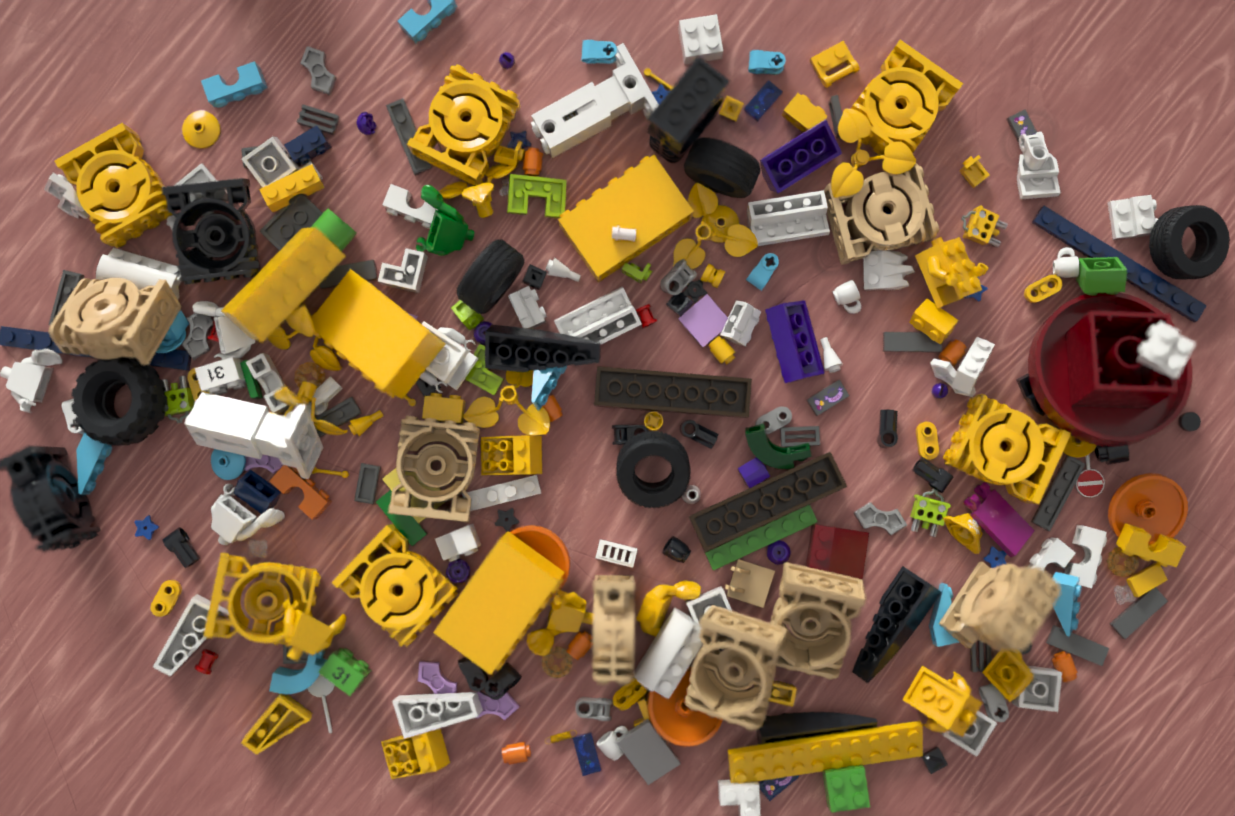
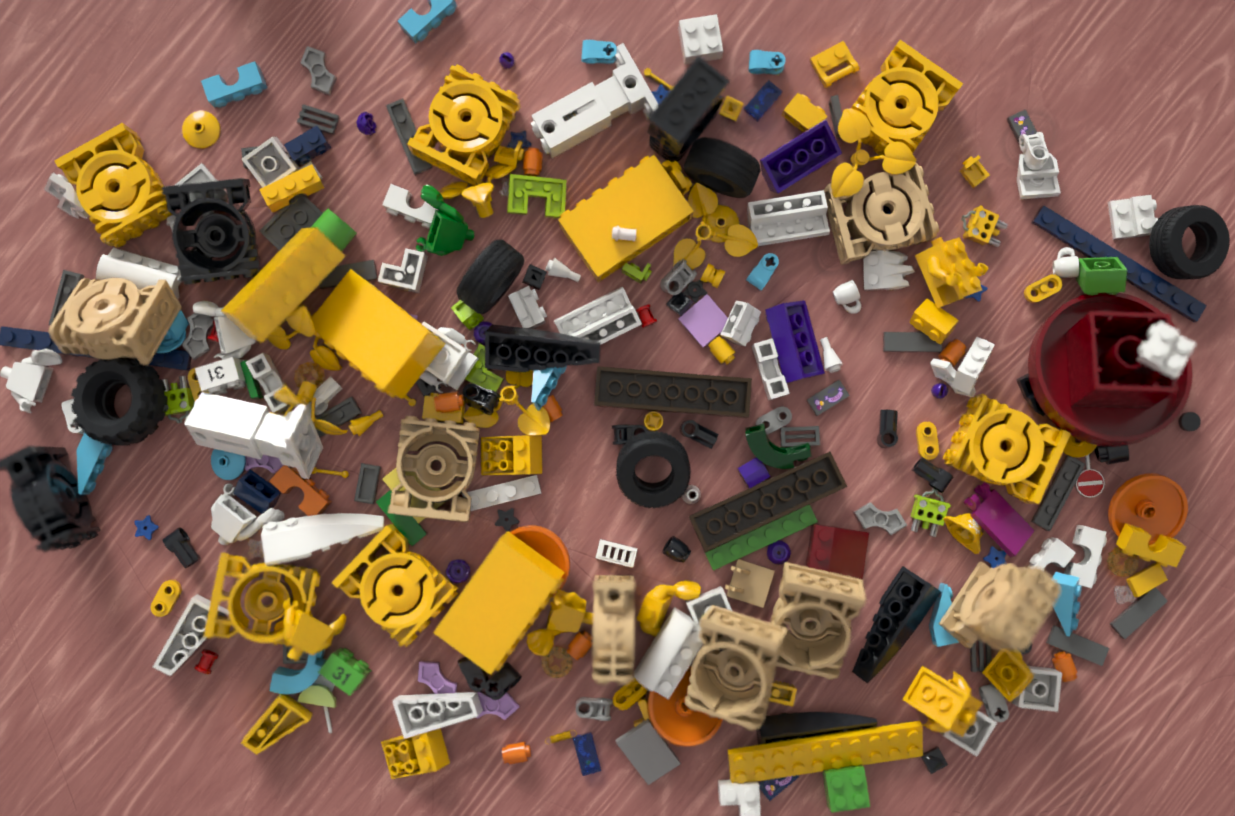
white brick [435,524,481,562] -> none
white piece [597,726,628,761] -> none
none -> white wedge [261,513,385,566]
none -> yellowish green tile [297,684,337,708]
none -> orange brick [434,391,464,413]
none -> black piece [463,383,501,415]
none -> yellow plate [661,160,692,195]
none -> white arch [752,338,790,401]

